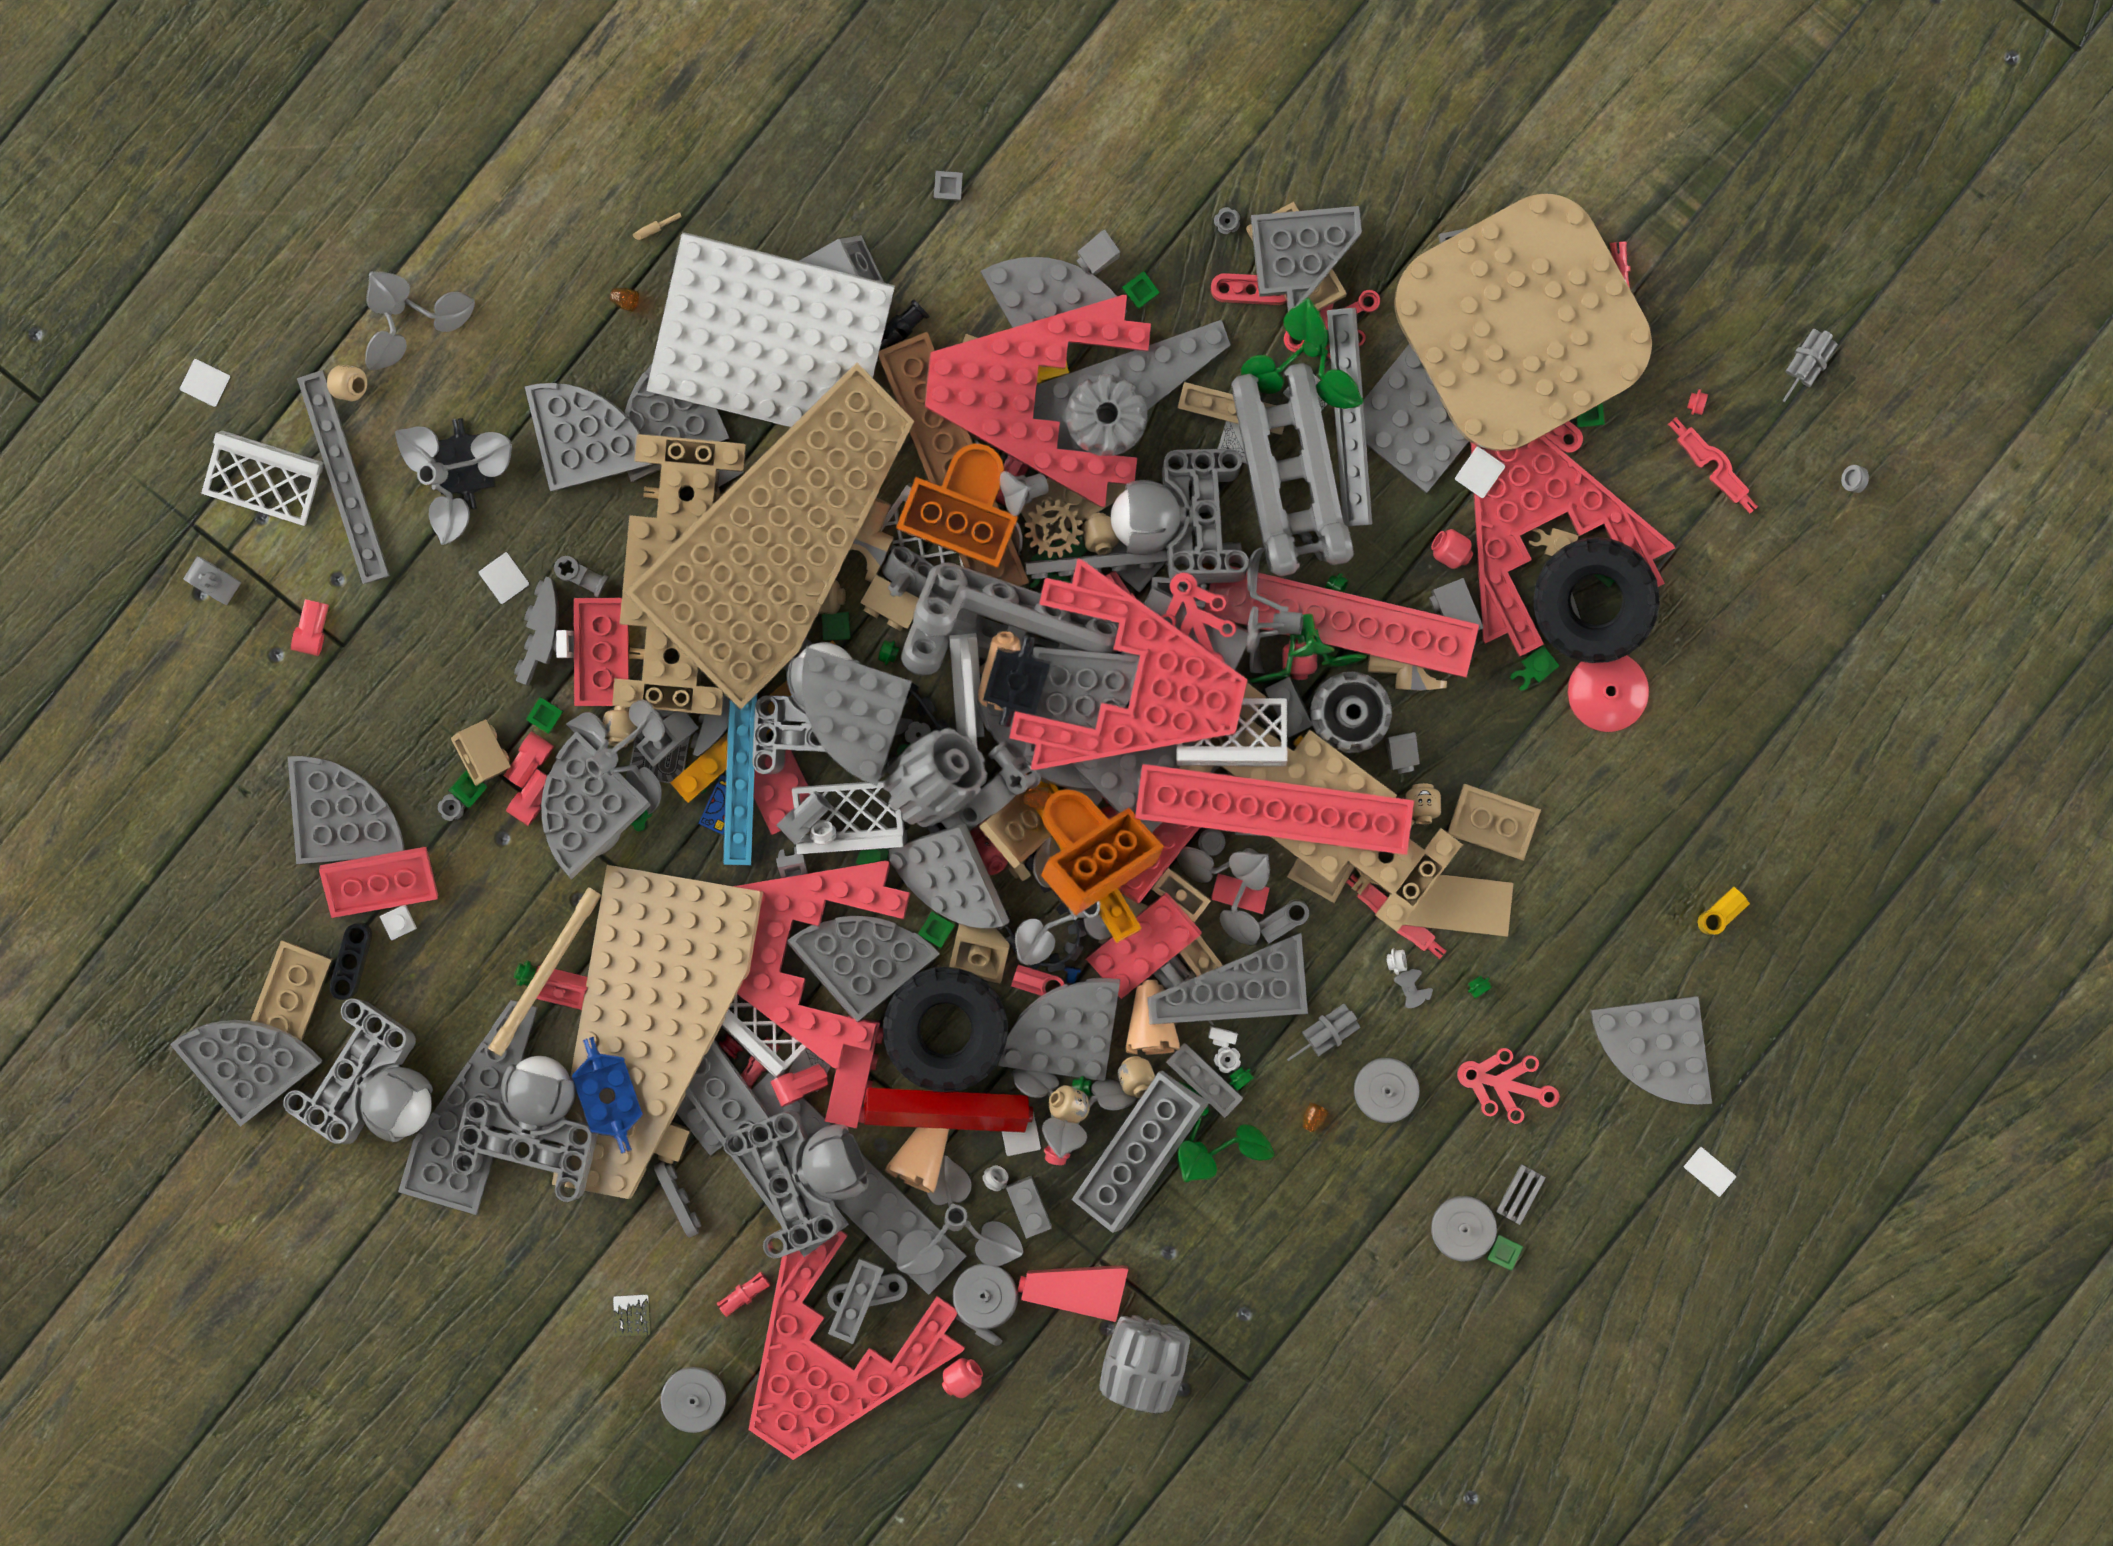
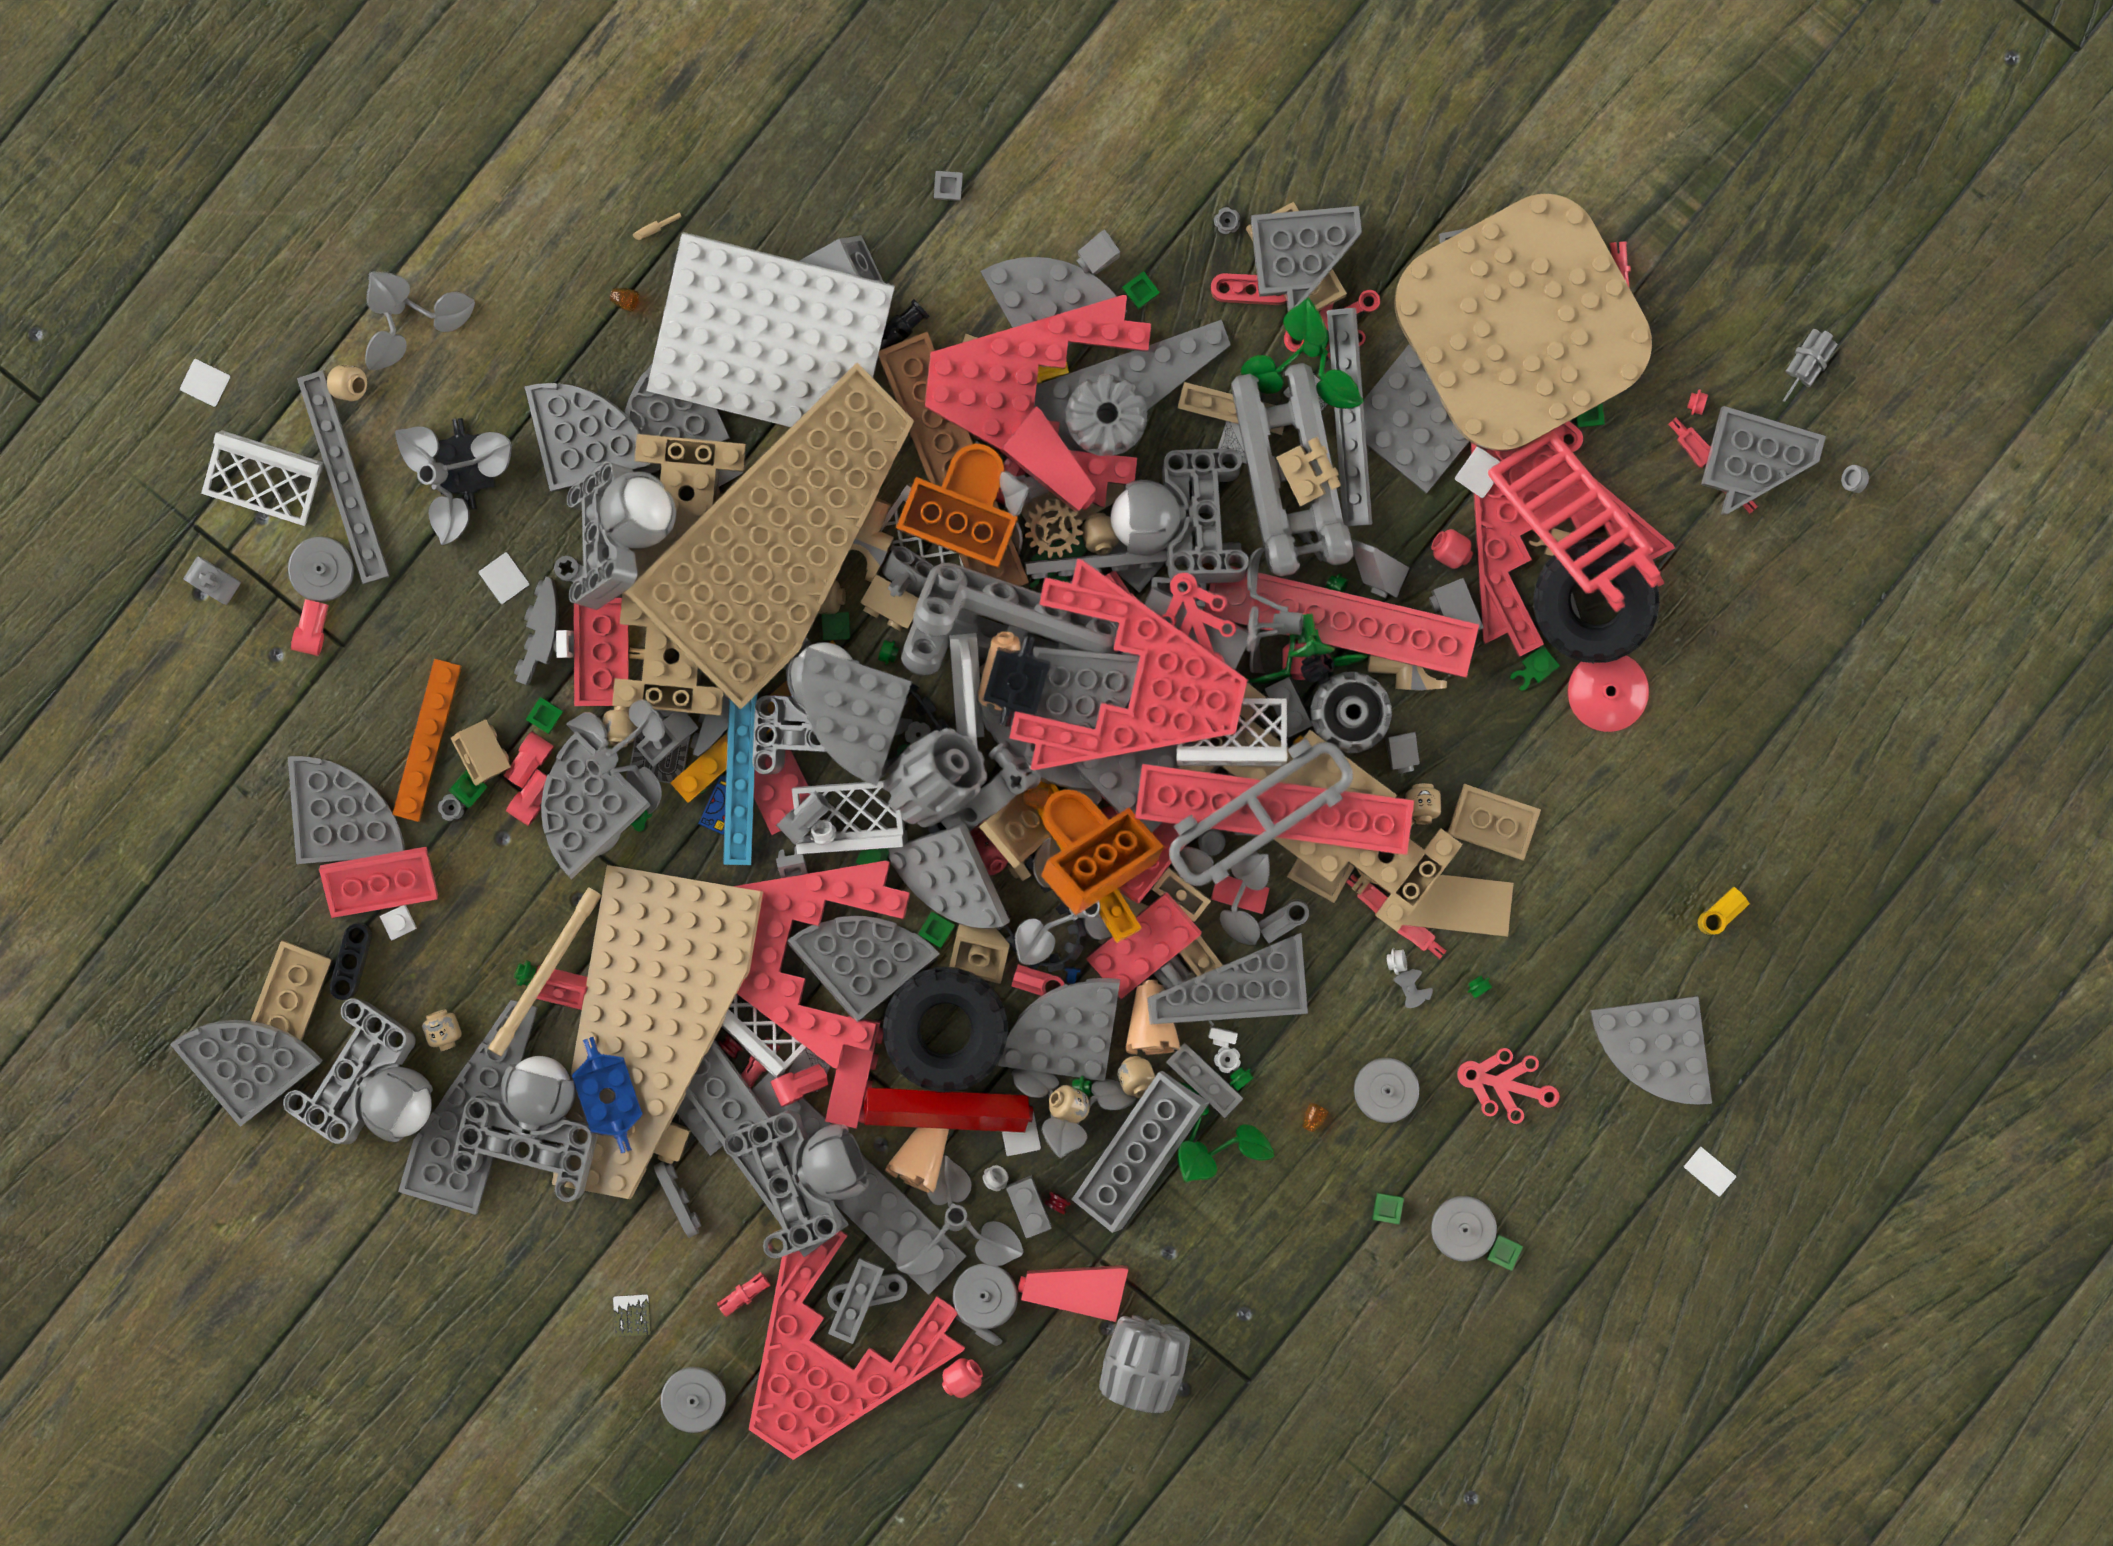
coral plate [1044,1145,1070,1165] -> none
light grey piece [1287,1004,1360,1061] -> none
light grey tile [1496,1164,1546,1225] -> none
none -> light grey wheel [288,537,354,602]
none -> orange plate [392,659,462,822]
none -> tan head [422,1009,462,1051]
none -> light grey beam [567,461,676,610]
none -> coral slope [1000,406,1096,512]
none -> dark red bush [1044,1191,1071,1215]
none -> light grey bar [1169,738,1353,886]
none -> tan plate [1276,437,1341,506]
none -> black gear [1301,654,1335,685]
none -> light grey slope [1352,540,1409,598]
none -> green plate [1372,1192,1404,1224]
none -> coral bar [1488,430,1661,612]
none -> light grey wing [1701,406,1826,515]

